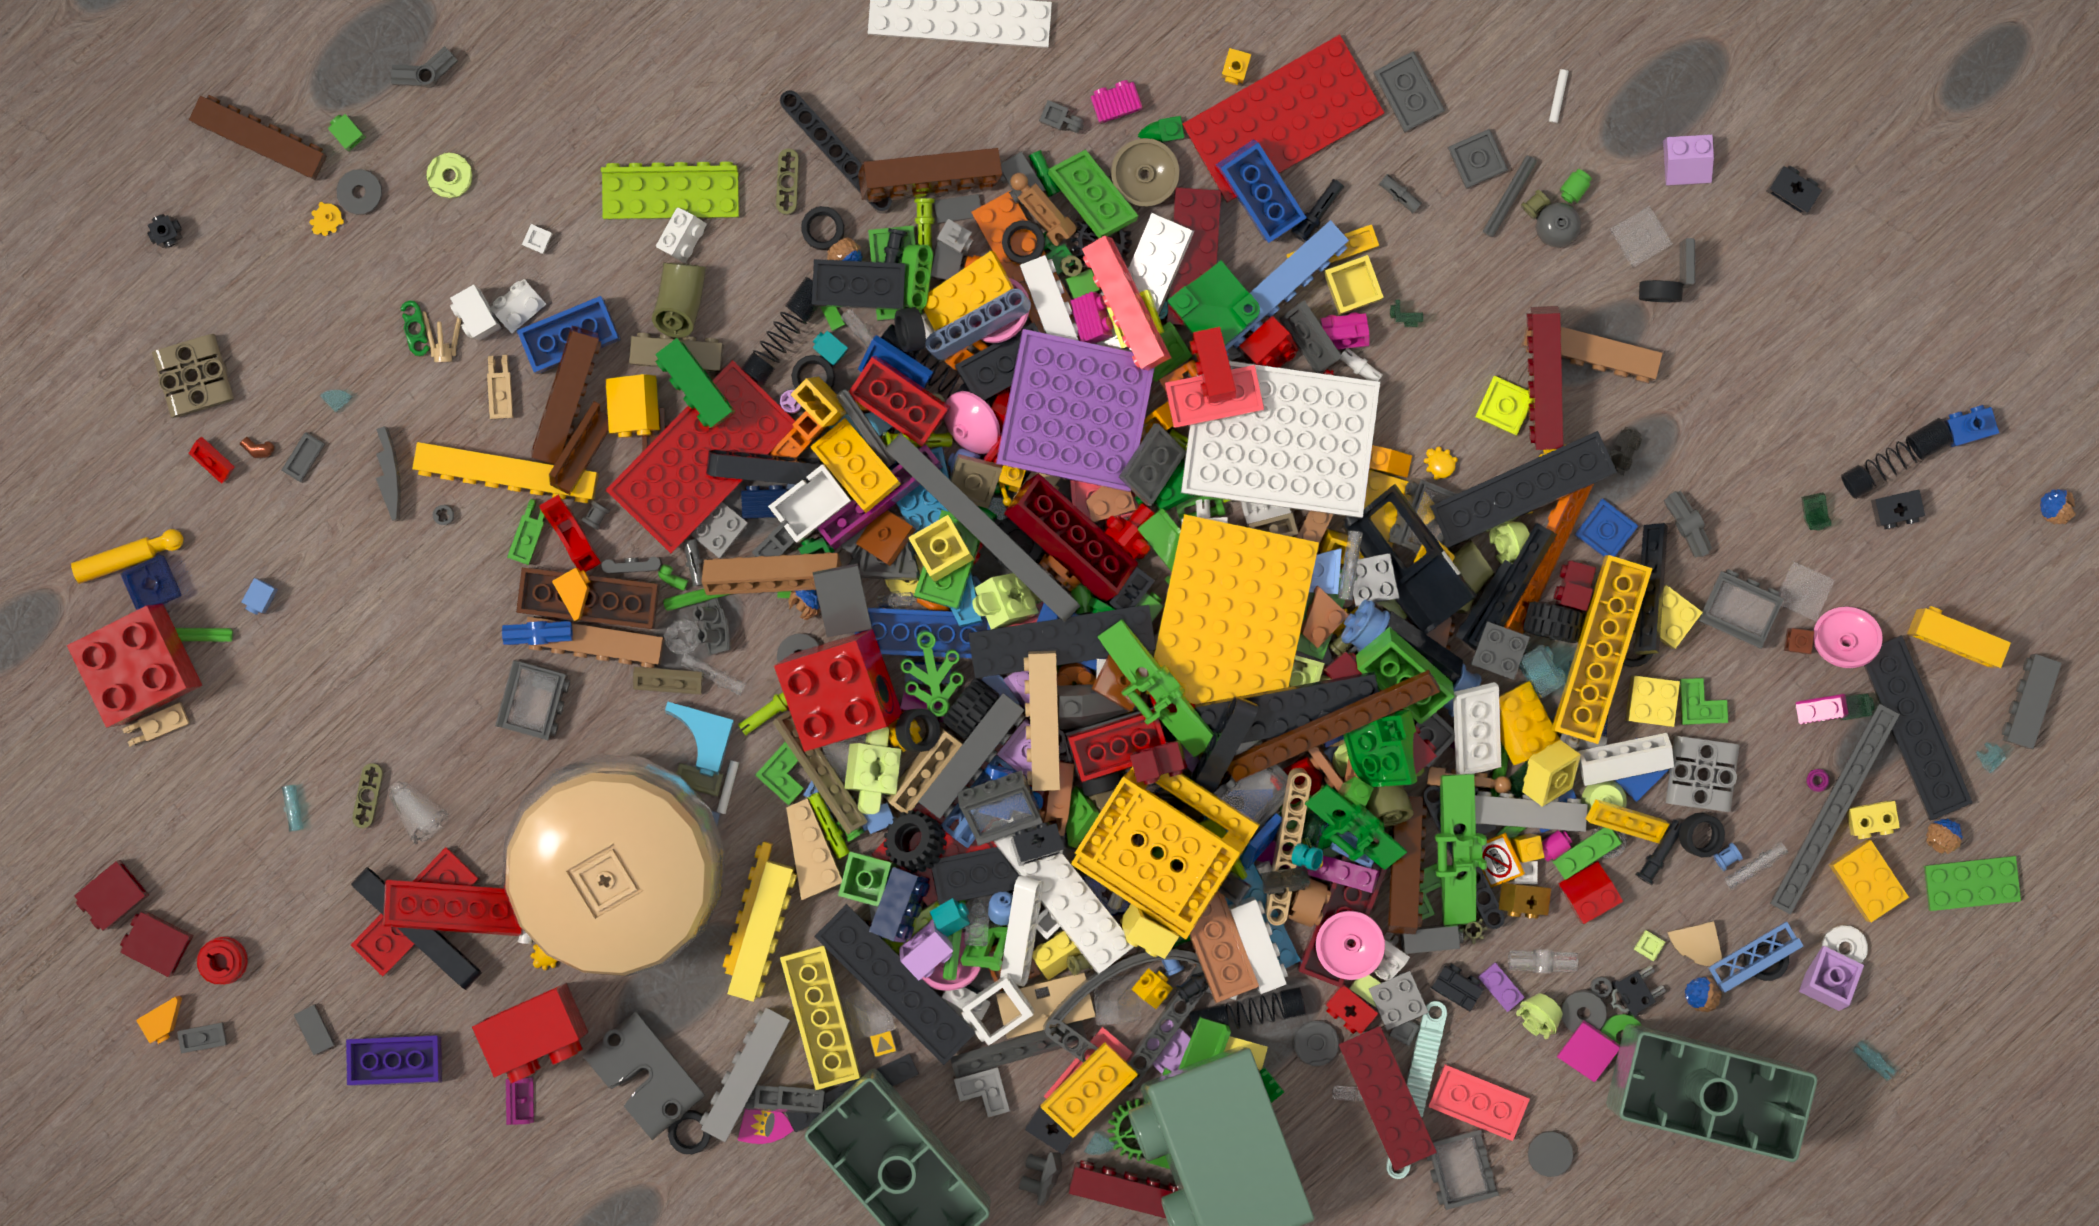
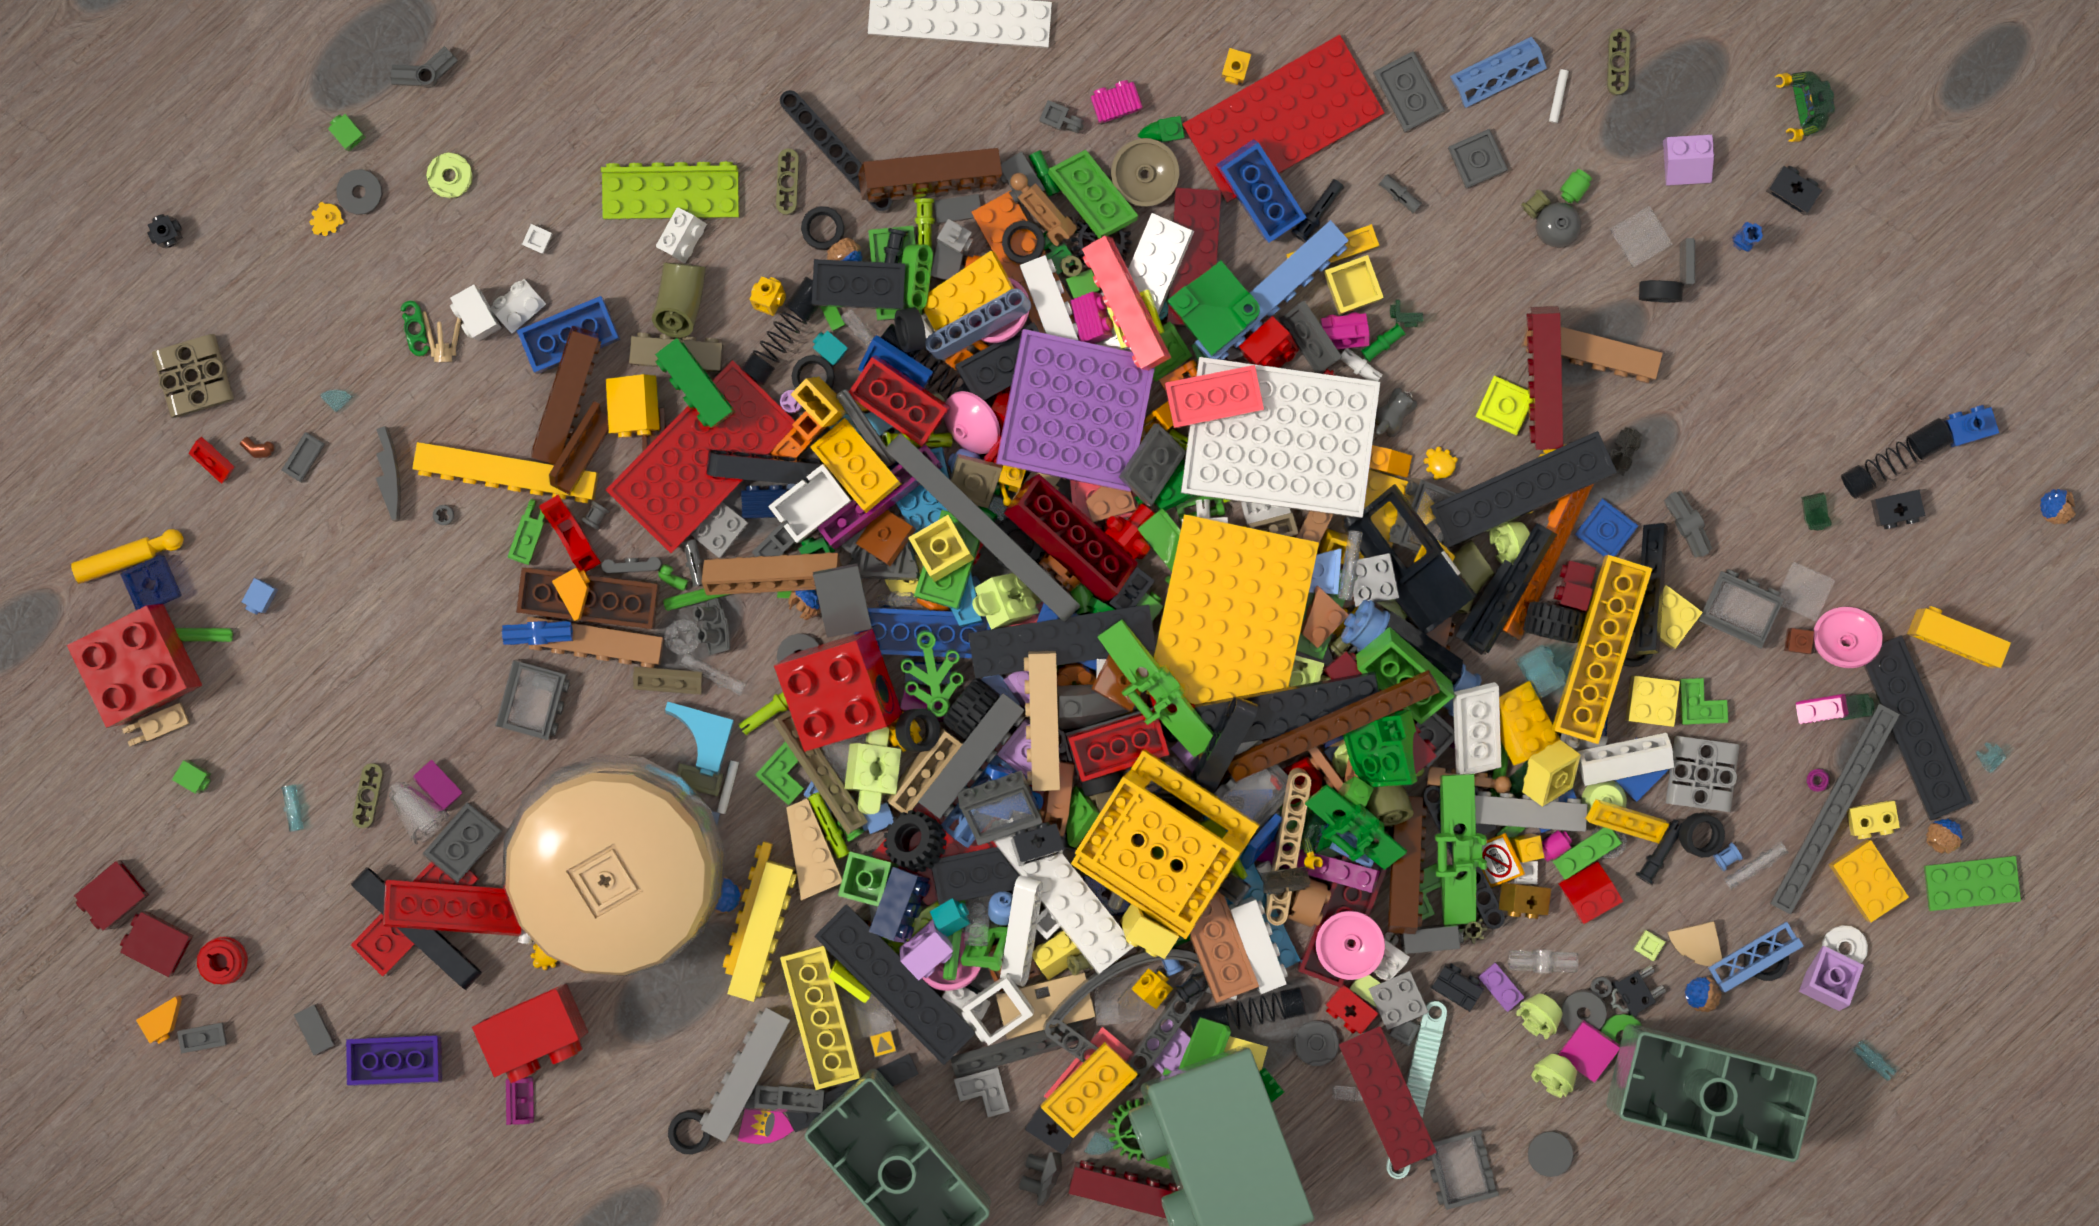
reddish brown brick [189,95,327,181] -> none
tan hinge [487,355,514,419] -> none
dark grey connector [583,1011,705,1140] -> none
dark red brick [1130,740,1187,785] -> none
red brick [1190,327,1236,404] -> none
teal wheel [1292,843,1323,871] -> none
coral plate [1428,1064,1530,1141] -> none
dark grey hinge [1471,621,1530,680] -> none
dark grey axle [1483,155,1537,237] -> none
dark grey brick [2002,654,2062,749] -> none
none -> bright green brick [172,760,211,794]
none -> magenta hinge [413,759,462,812]
none -> dark grey tile [422,802,502,884]
none -> blue piece [709,876,743,913]
none -> yellow brick [749,276,786,316]
none -> neon yellow tile [828,959,871,1003]
none -> green pin [1361,323,1406,362]
none -> dark grey animal [1375,388,1417,437]
none -> medium blue fence [1450,37,1547,108]
none -> yellowish green cone [1531,1054,1577,1098]
none -> olive beam [1607,29,1630,96]
none -> blue piece [1732,222,1763,252]
none -> clear green torso [1775,71,1835,142]

